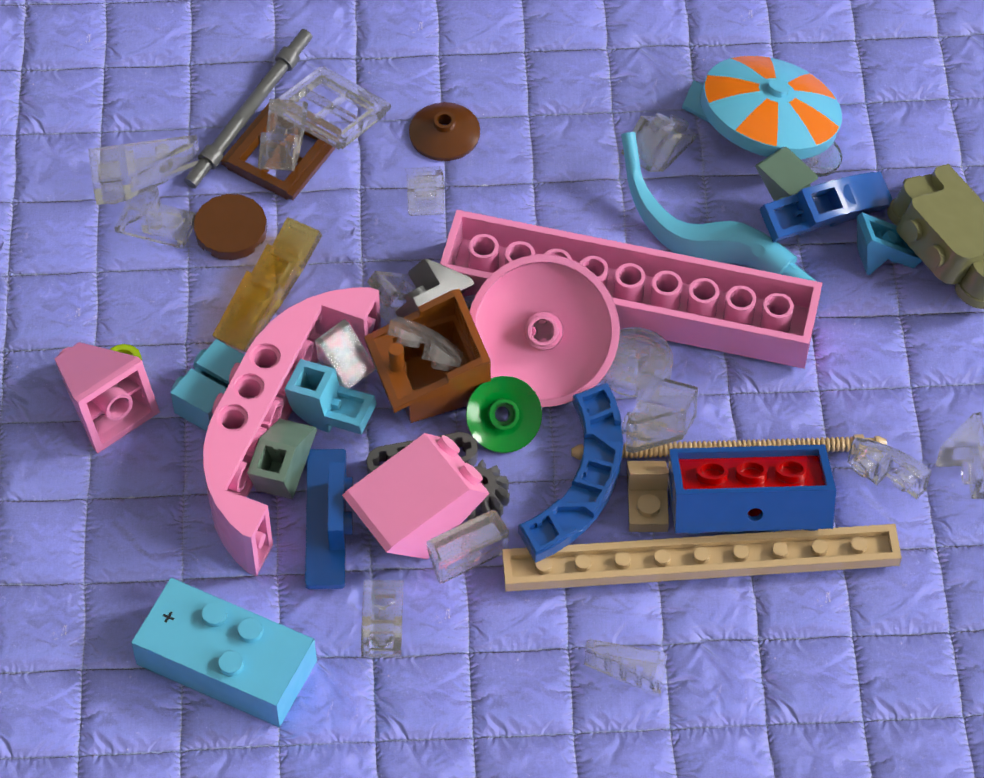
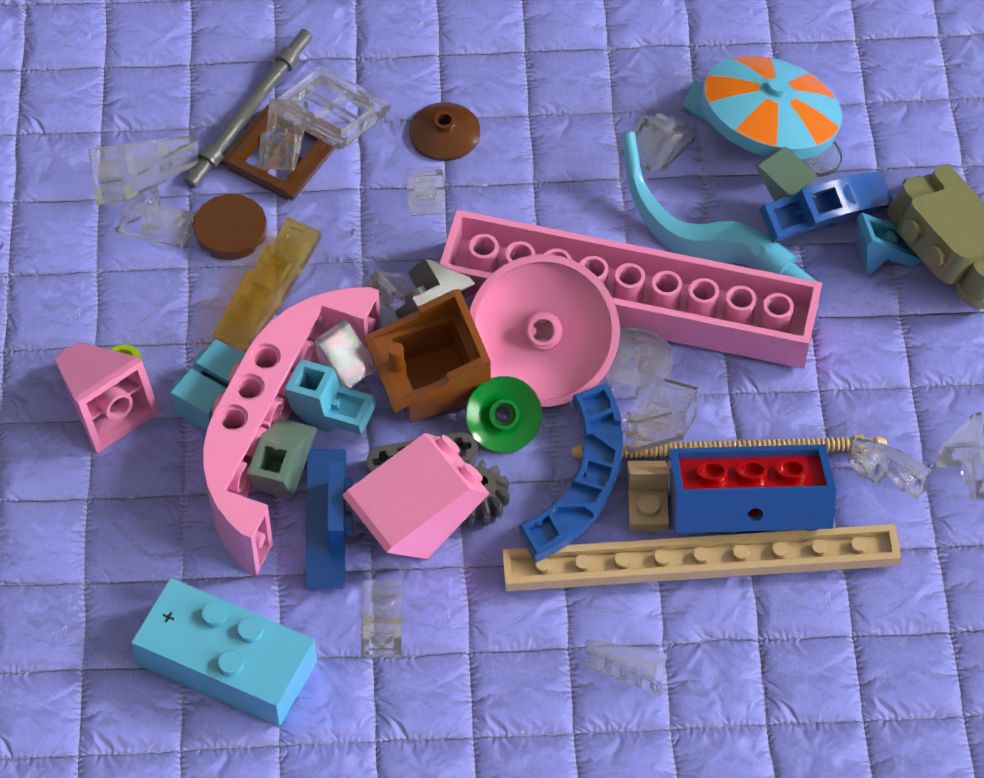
clear slope [387,316,467,372] -> none
clear slope [427,510,509,584] -> none

